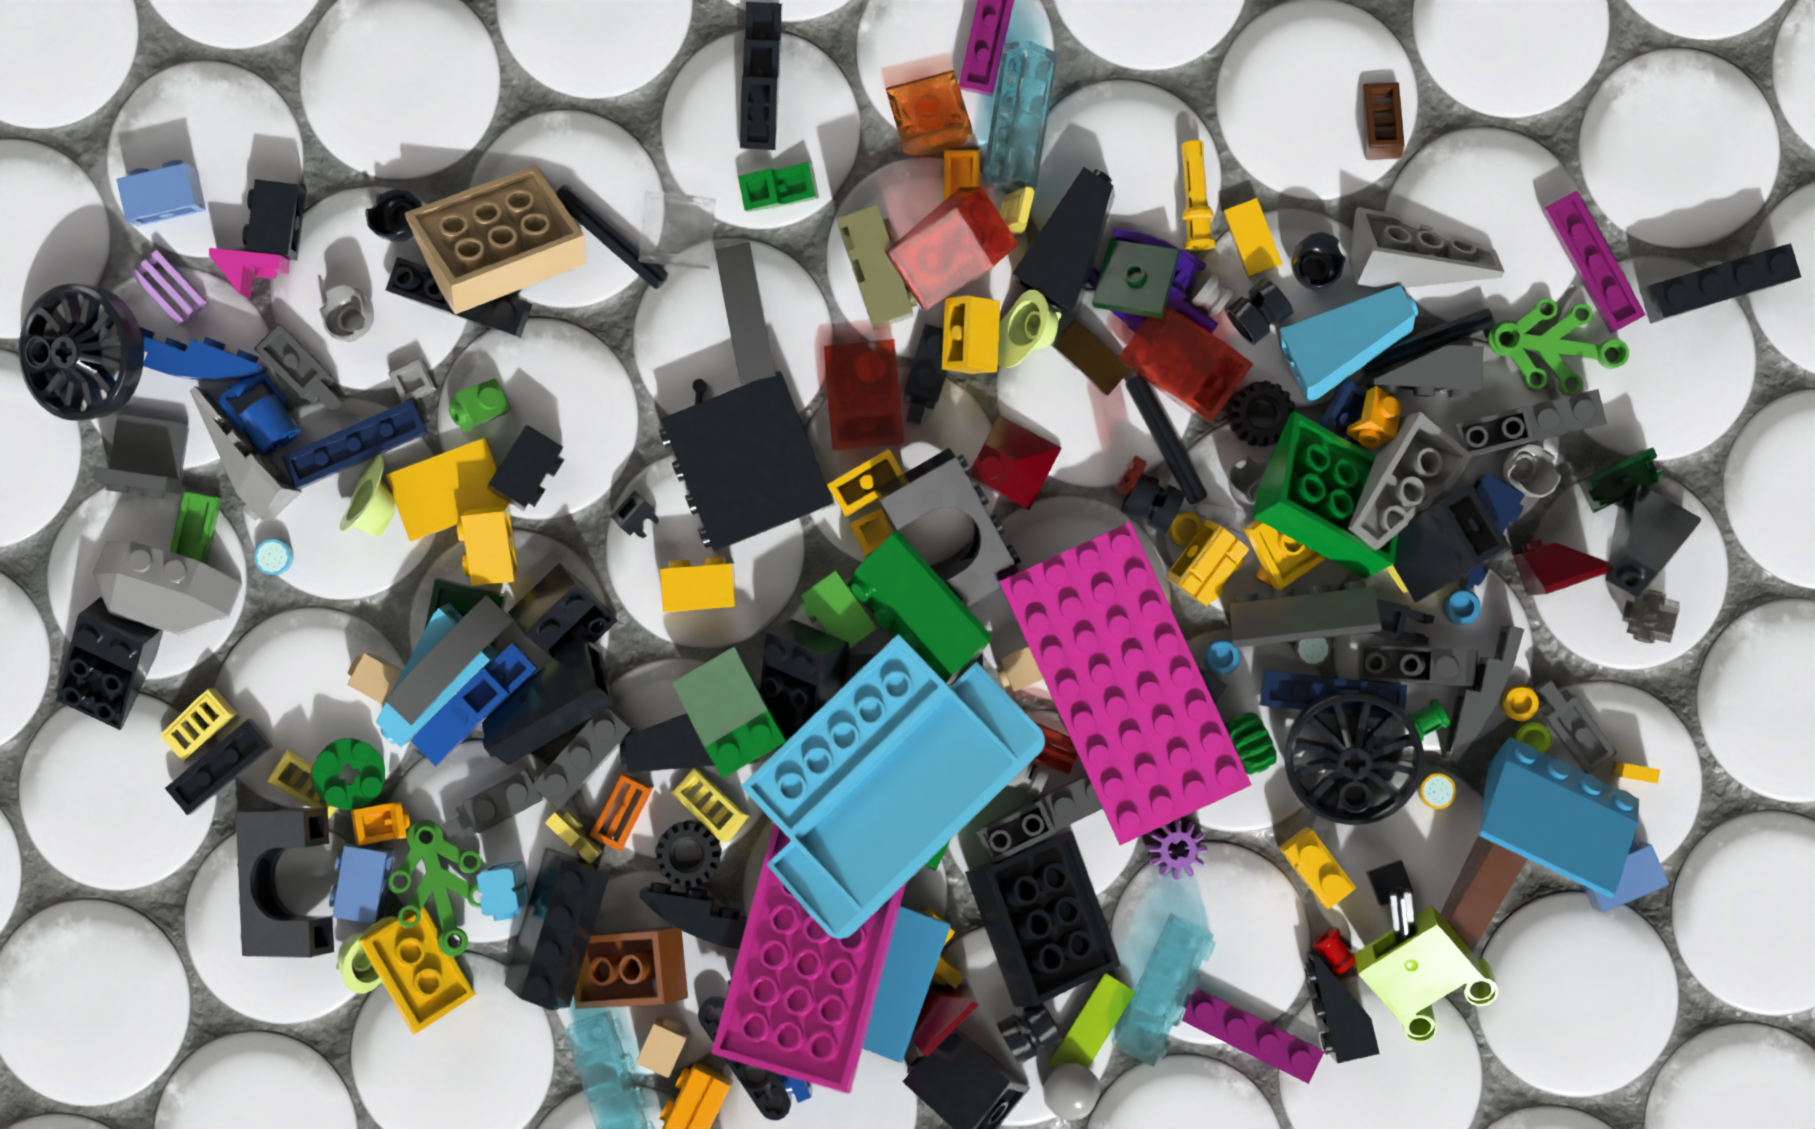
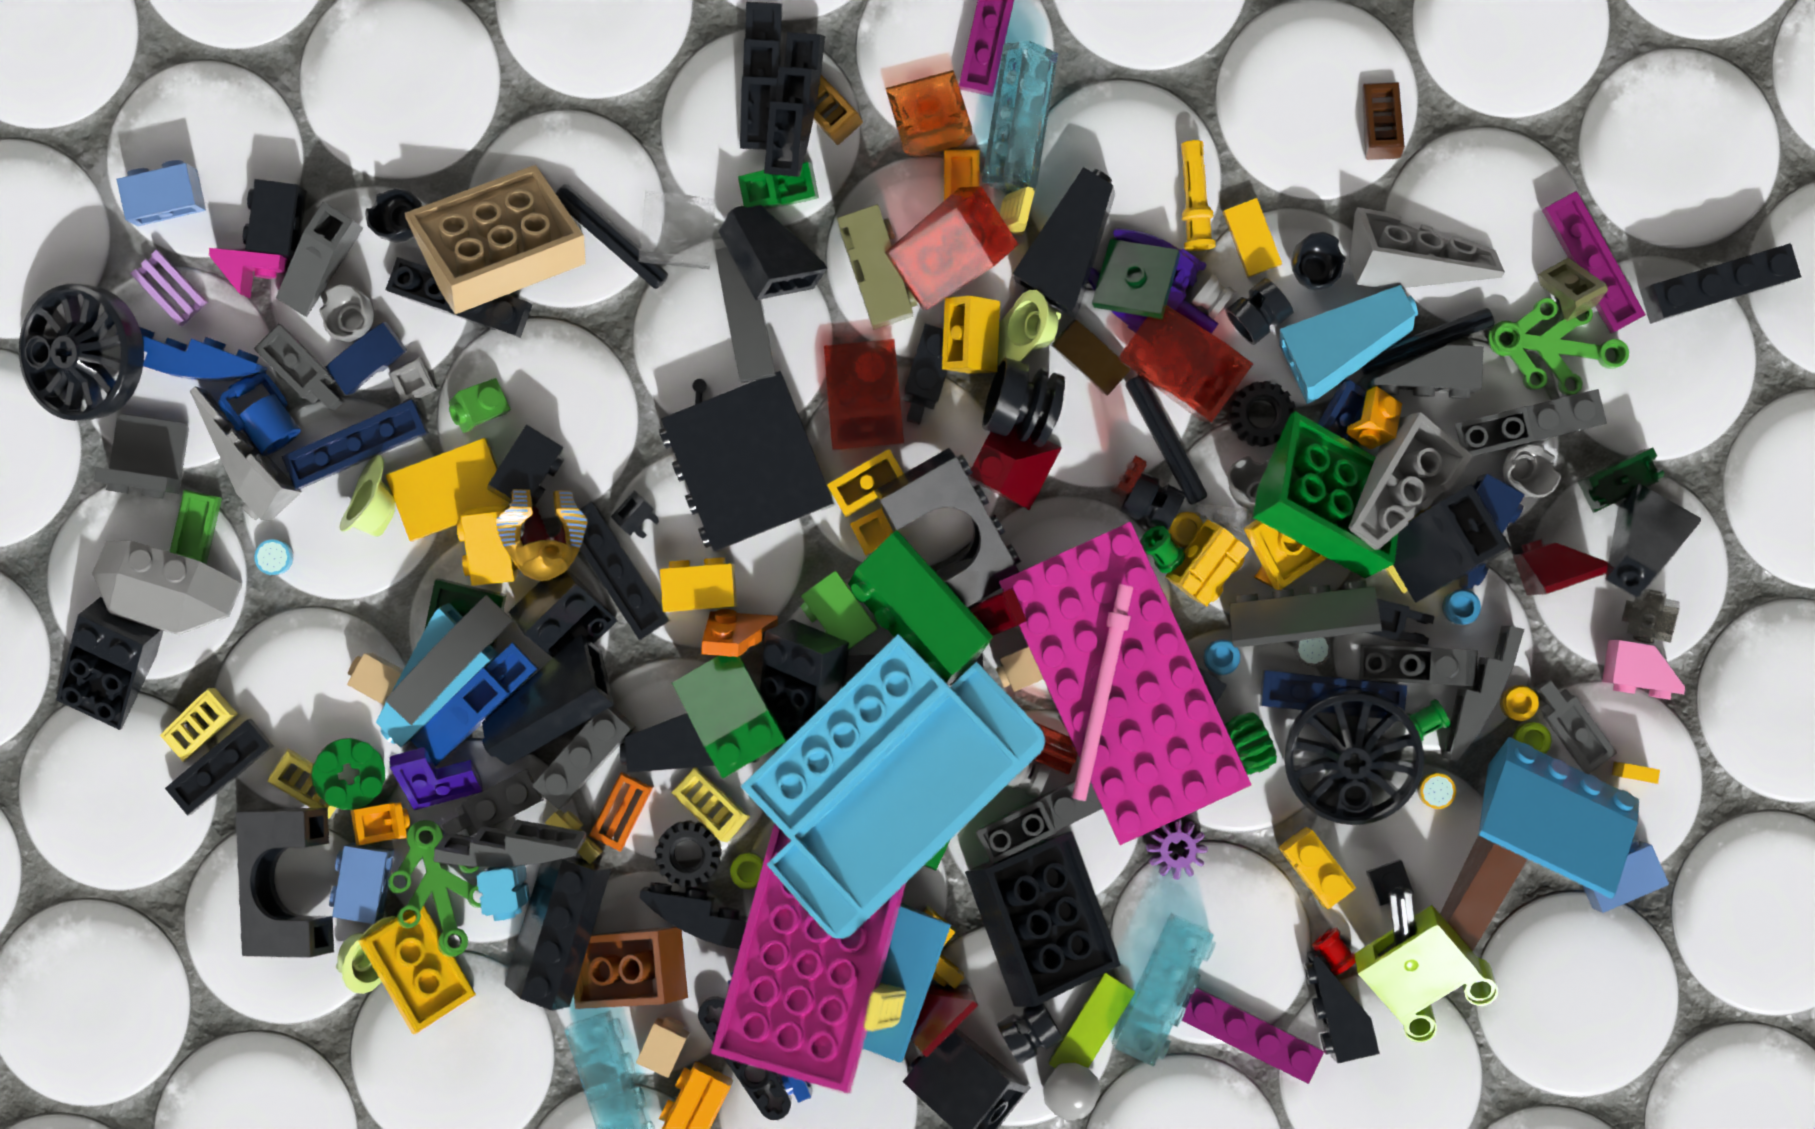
none -> dark grey slope [276,202,363,317]
none -> dark blue slope [325,322,407,395]
none -> dark purple plate [389,747,483,811]
none -> dark grey slope [434,820,587,867]
none -> pearl gold piece [496,489,588,581]
none -> black plate [579,502,671,640]
none -> orange wing [701,609,778,657]
none -> black slope [718,205,827,300]
none -> lime tile [730,852,764,889]
none -> black slope [764,32,825,177]
none -> pearl gold slope [813,74,863,145]
none -> light yellow slope [863,983,906,1031]
none -> dark red tile [968,588,1027,636]
none -> black wheel [982,357,1065,447]
none -> bright pink bar [1072,584,1133,801]
none -> green bush [1140,526,1185,573]
none -> olive slope [1537,258,1608,321]
none -> bright pink slope [1602,640,1685,700]

